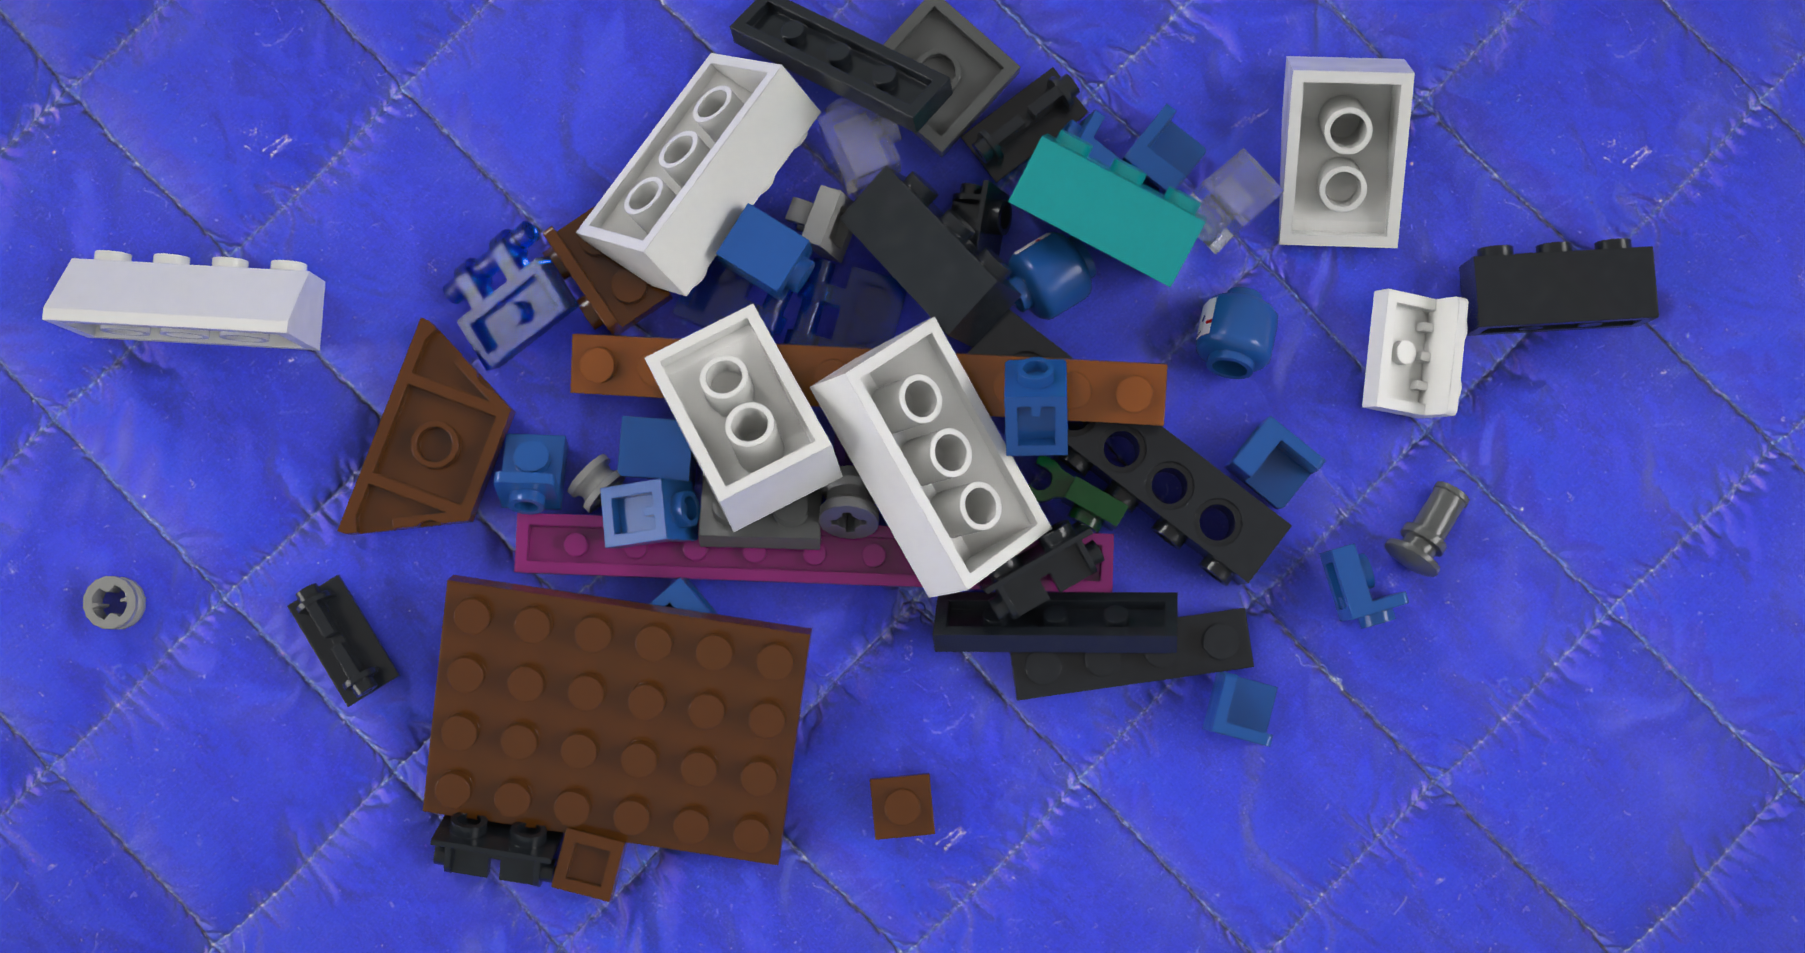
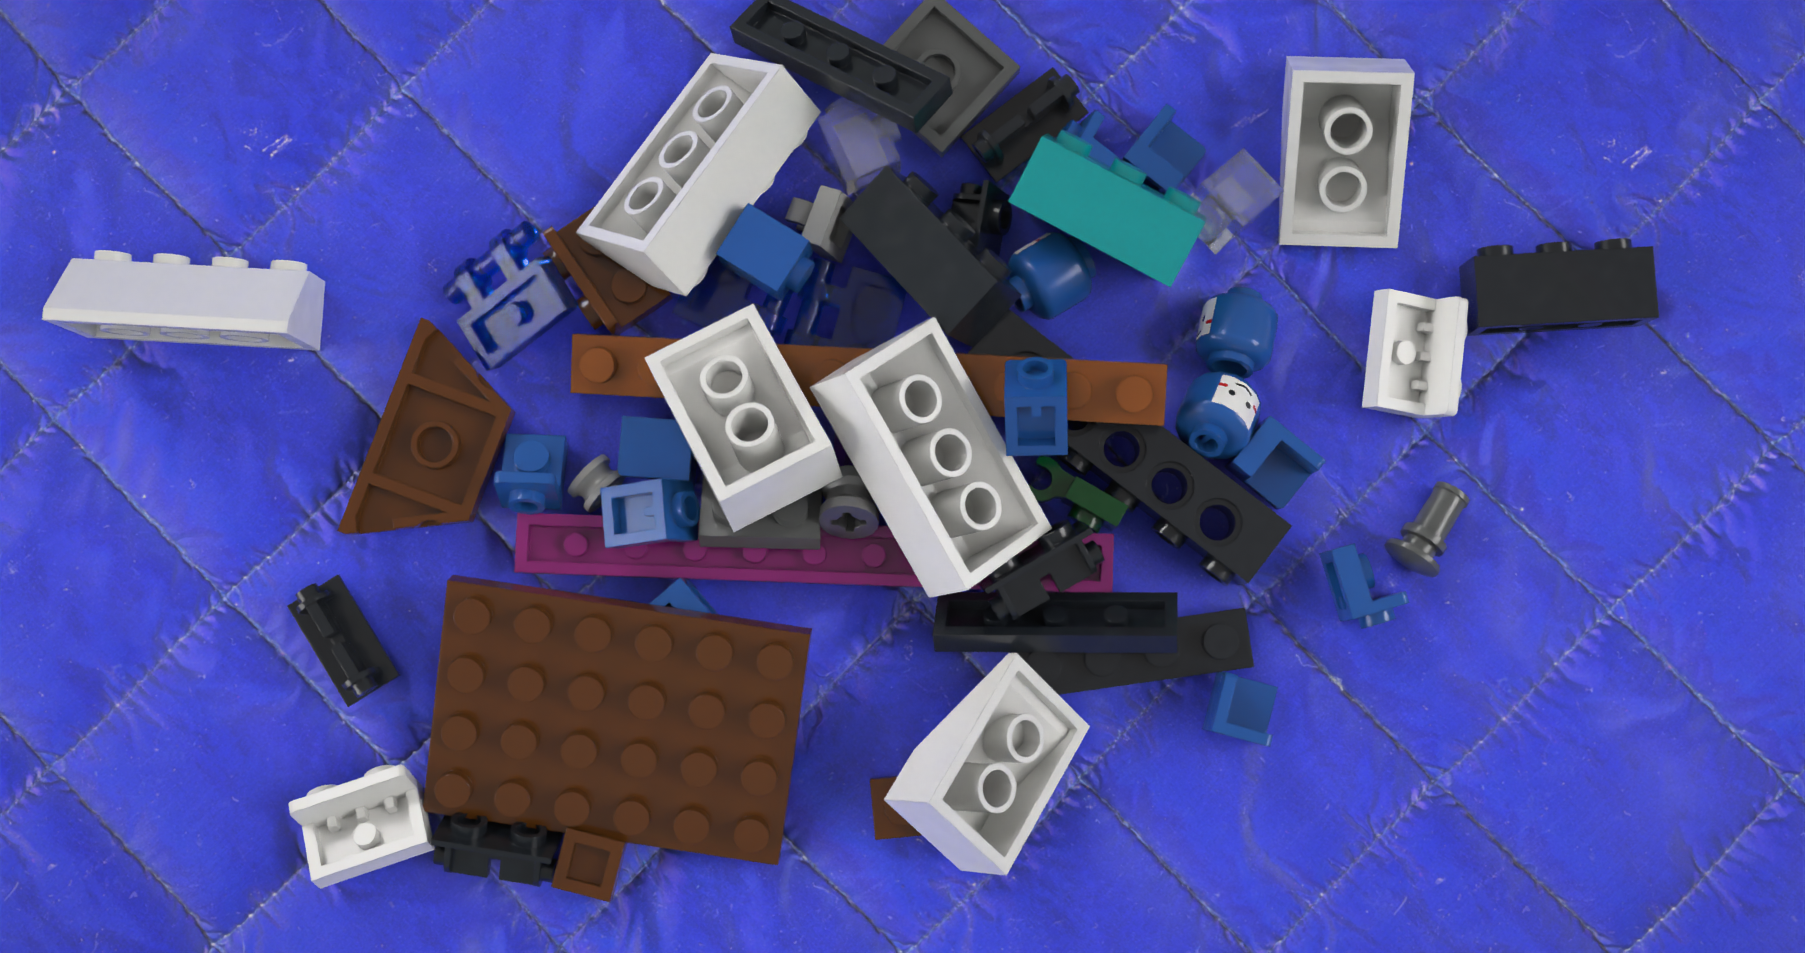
light grey bush [83,576,146,629] -> none
none -> white bracket [288,765,435,889]
none -> white slope [884,653,1090,876]
none -> blue head [1175,371,1261,460]

